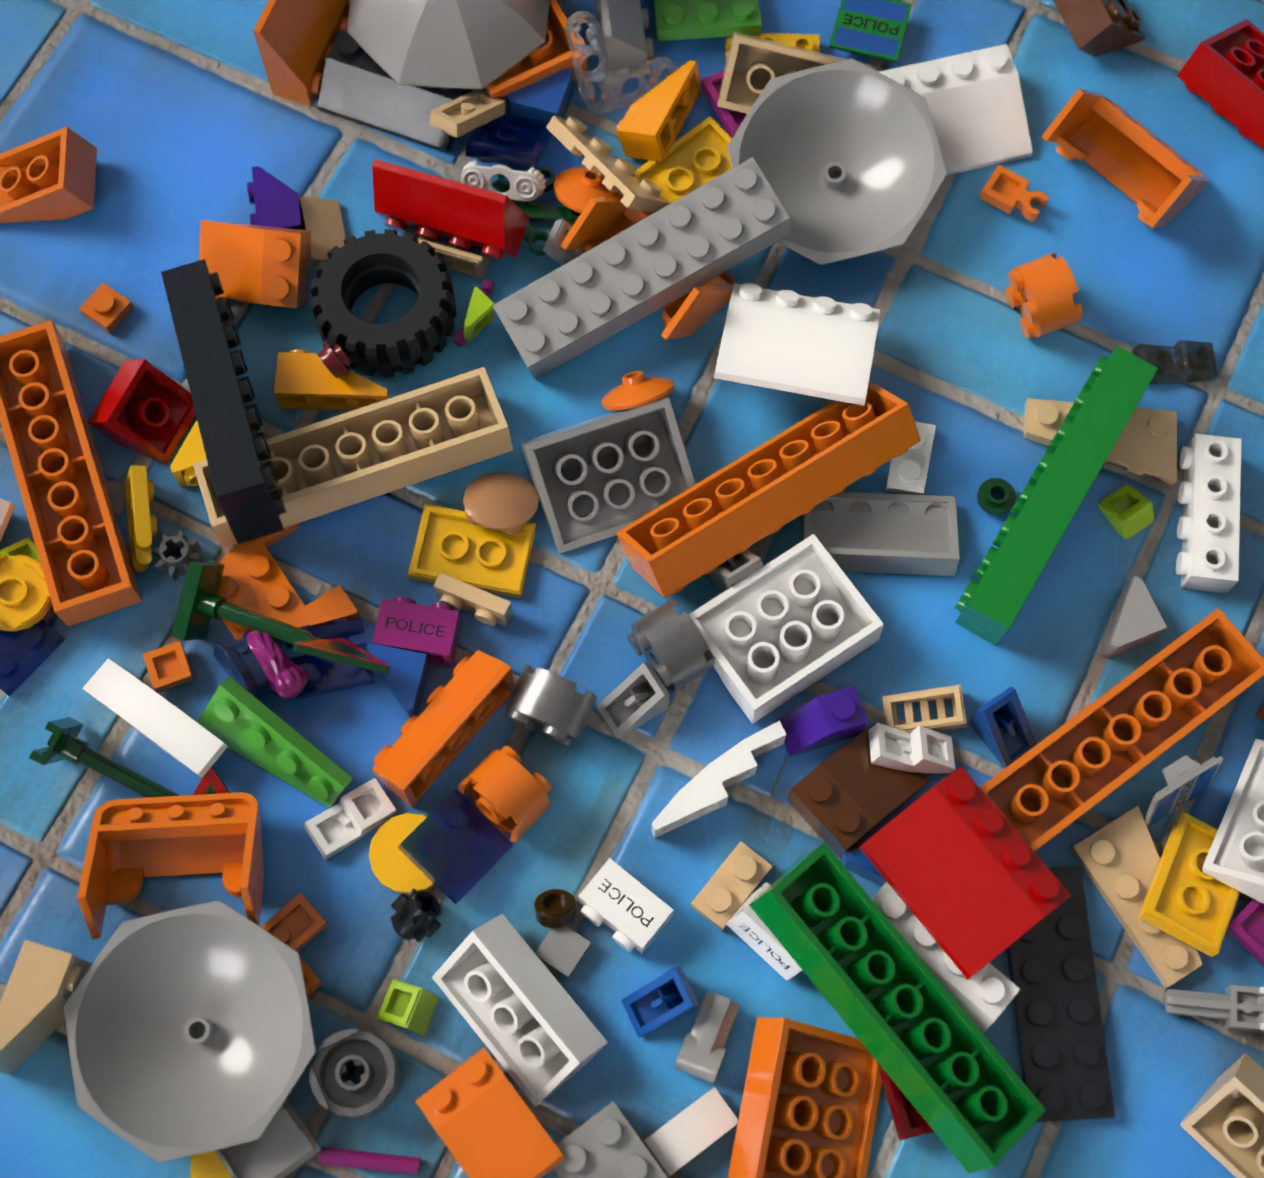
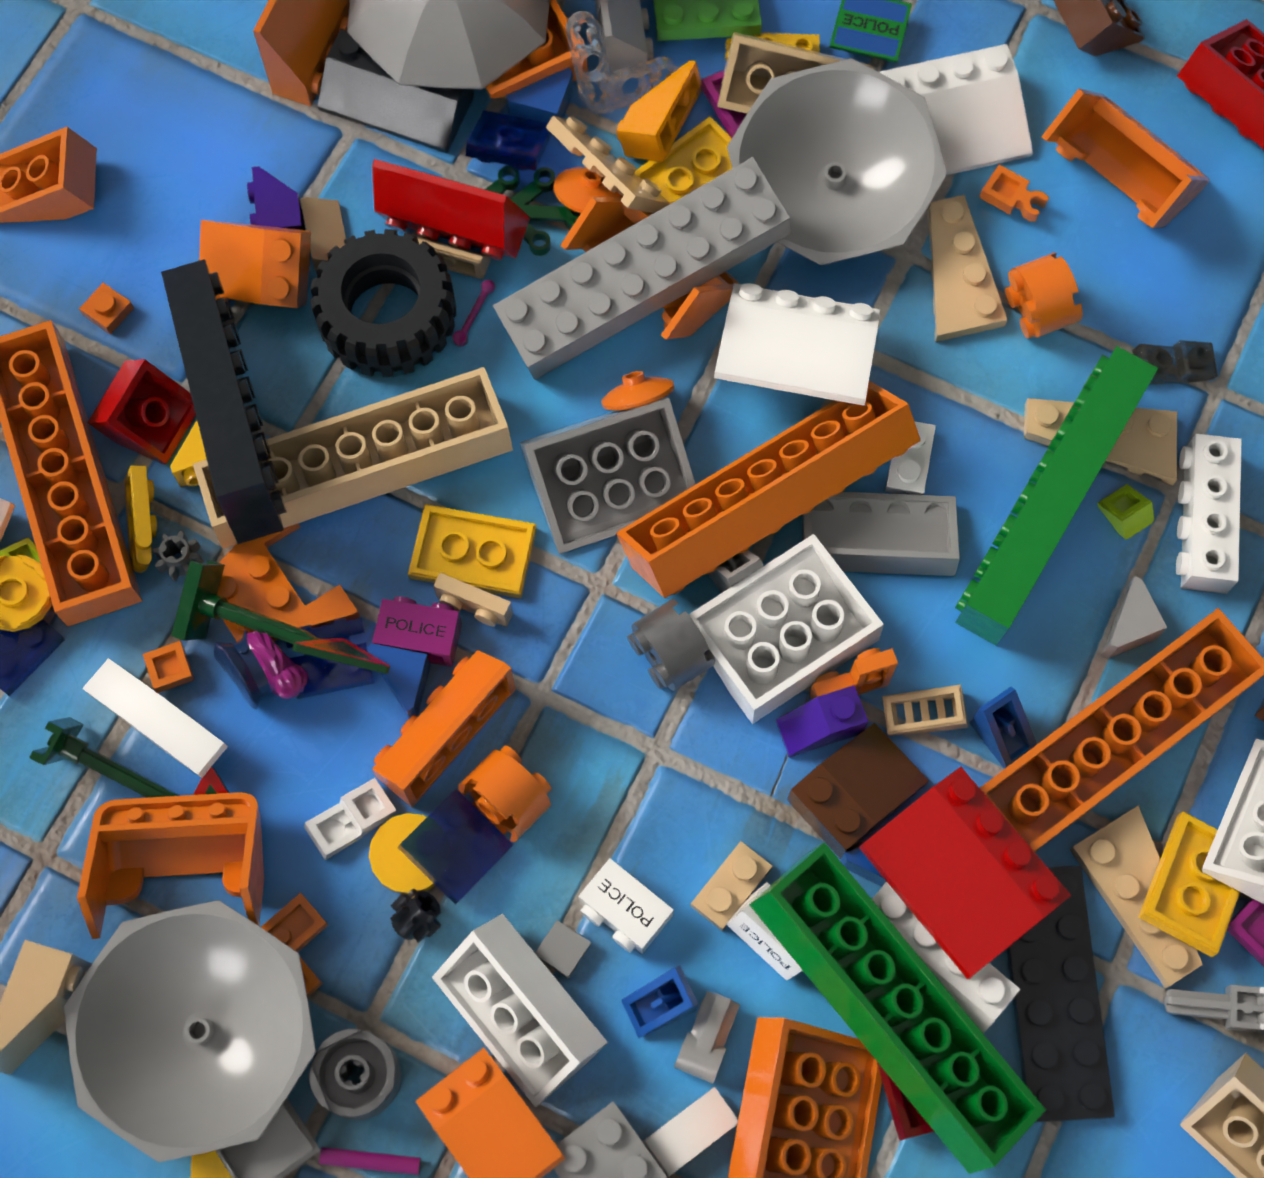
bright green wing [197,676,353,808] -> none
light orange slope [274,349,390,411] -> none
dark red plate [318,342,353,378] -> none
lime slope [377,979,439,1035] -> none
tan plate [430,89,505,138] -> none
white piece [460,160,546,201] -> none
medium nougat dish [463,471,539,535] -> none
lime slope [464,287,494,341] -> none
flat silver brick [505,664,598,748] -> none
dark brown tile [534,889,576,928] -> none
light grey tile [542,219,584,266] -> none
light grey slope [596,661,670,738] -> none
white slope [651,721,787,838] -> none
white slope [868,722,956,774] -> none
dark green plate [977,478,1016,515] -> none
light grey piece [1144,755,1223,828] -> none
none -> orange plate [809,648,898,700]
none -> tan wing [928,195,1007,342]

